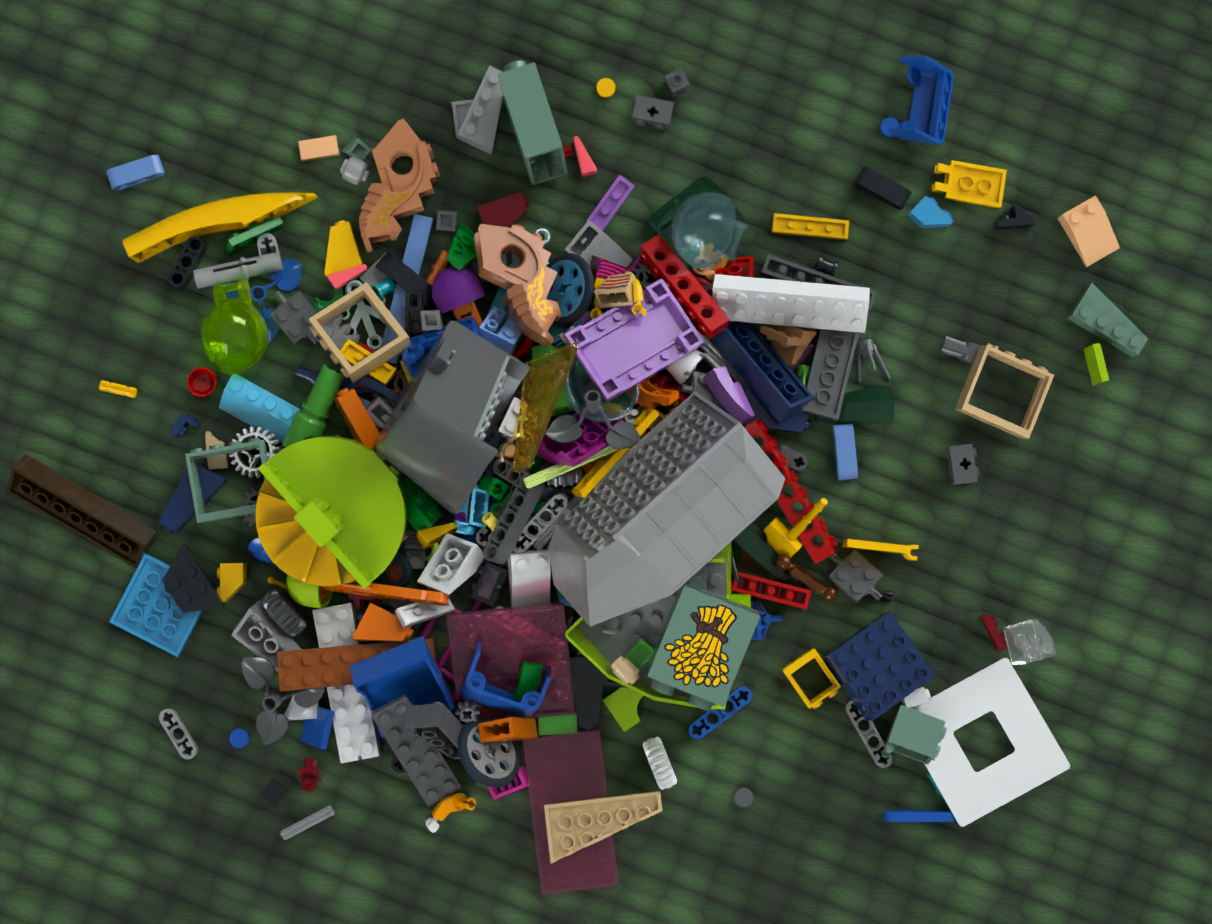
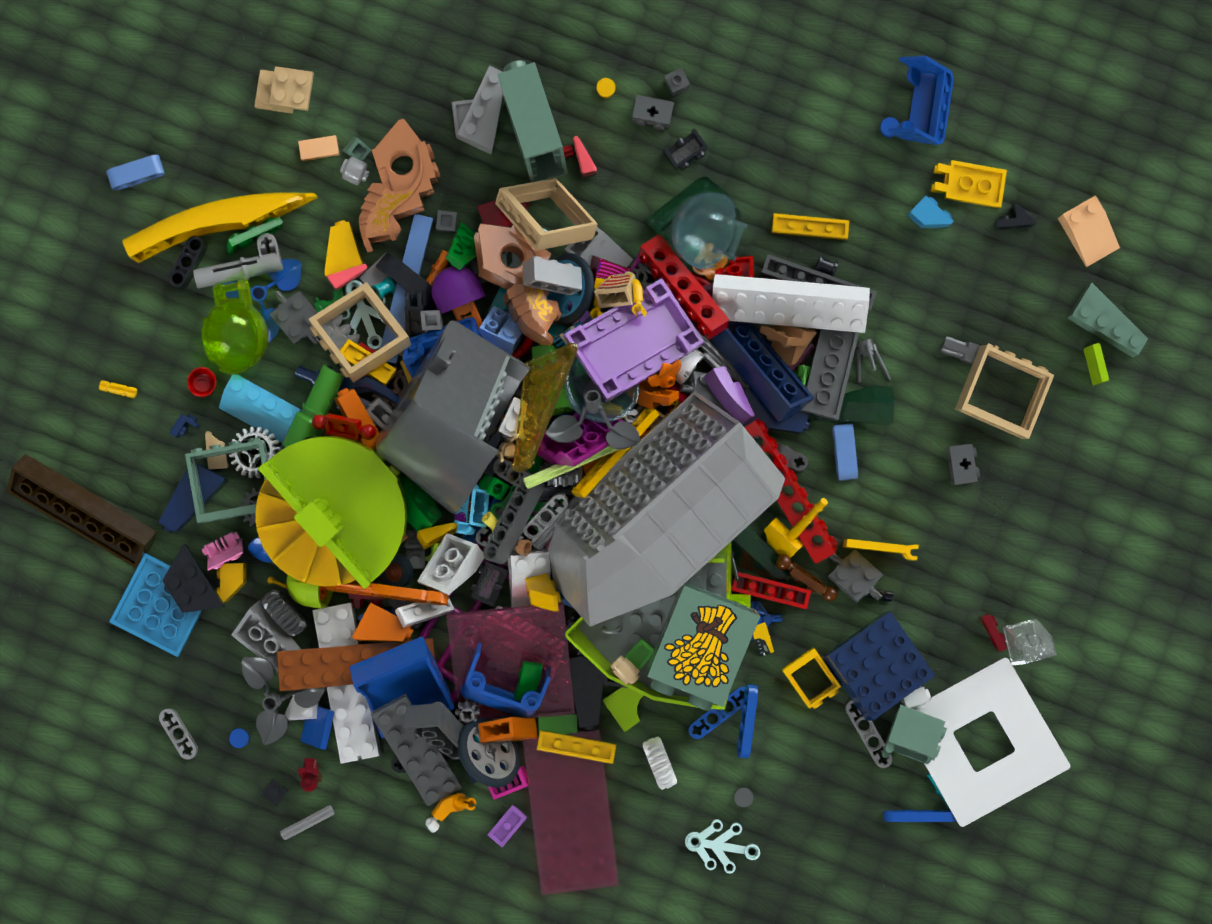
tan wing [544,791,662,864] -> none
medium lavender plate [586,175,635,231] -> none
black beam [854,167,912,210] -> none
none -> bright pink hinge [202,532,243,571]
none -> tan bracket [254,66,314,114]
none -> red plate [312,414,376,441]
none -> medium lavender plate [488,804,527,847]
none -> tan window [495,178,598,251]
none -> medium nougat hinge [515,539,532,556]
none -> light grey brick [522,256,582,295]
none -> yellow slope [525,573,561,612]
none -> yellow tile [537,730,616,764]
none -> orange plate [648,359,682,388]
none -> black window [663,128,708,171]
none -> light aqua plant [685,819,760,874]
none -> blue beam [737,684,758,758]
none -> yellow sticker [753,622,774,657]

